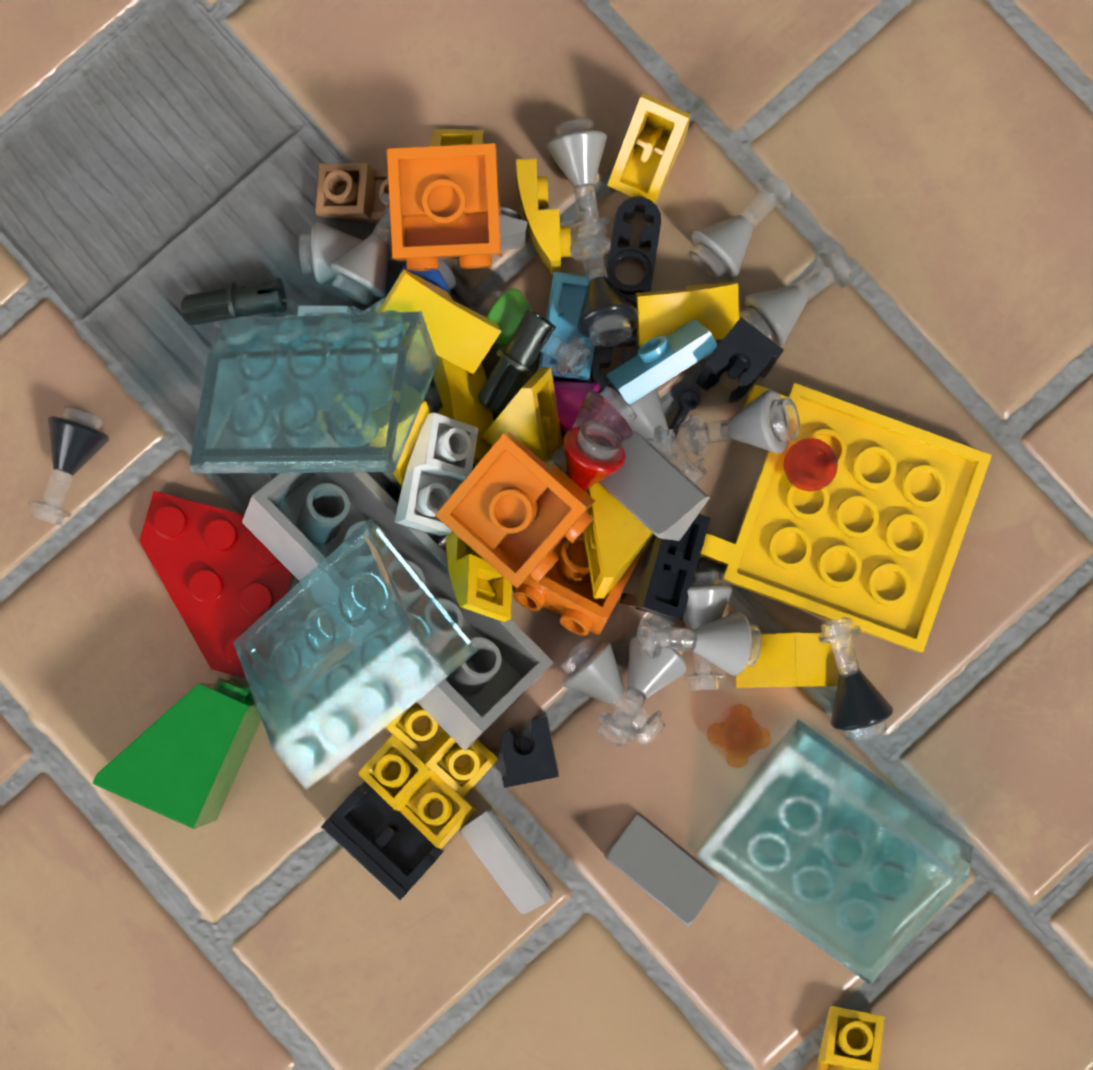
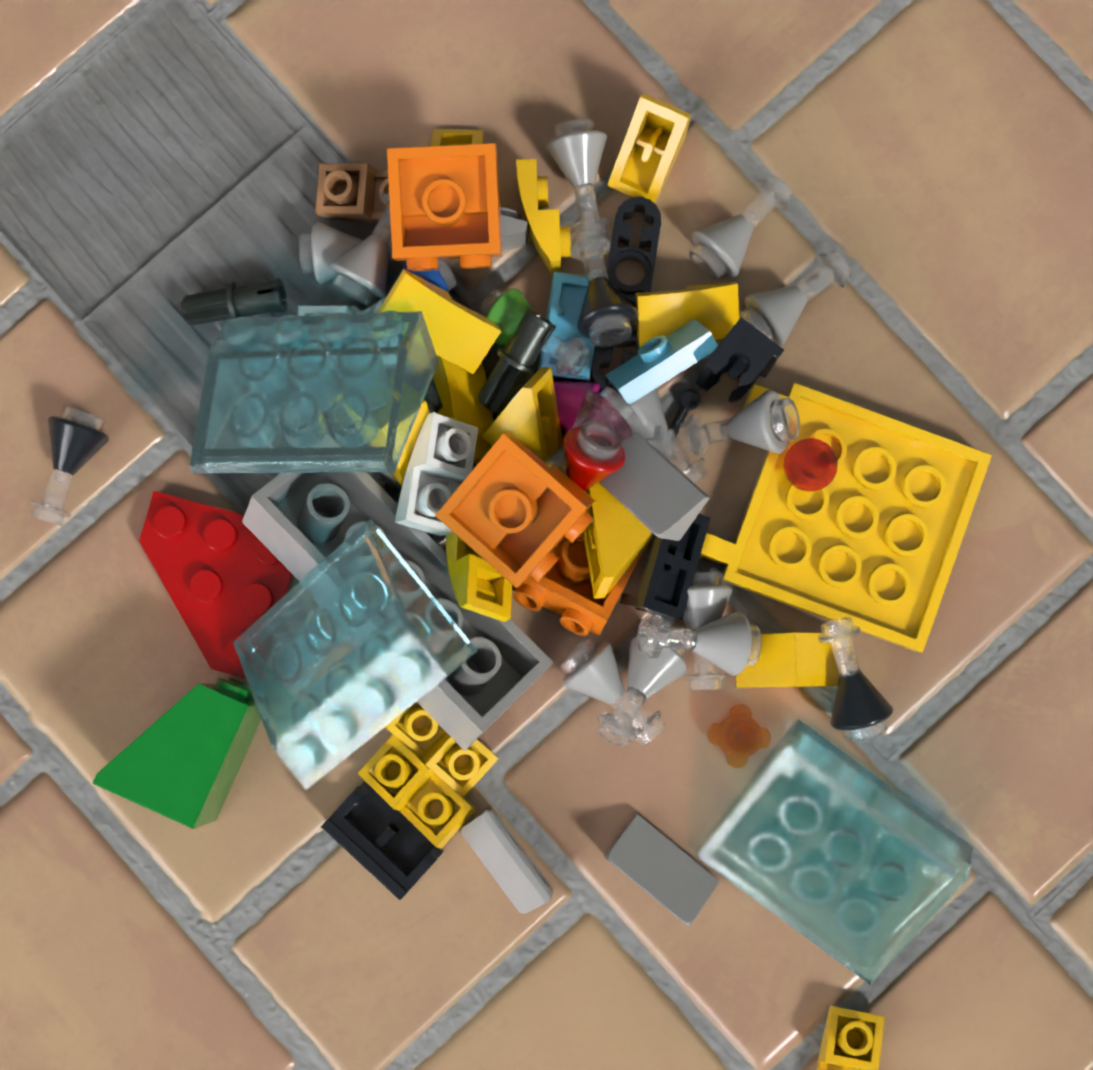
black hinge [501,715,559,788] -> none

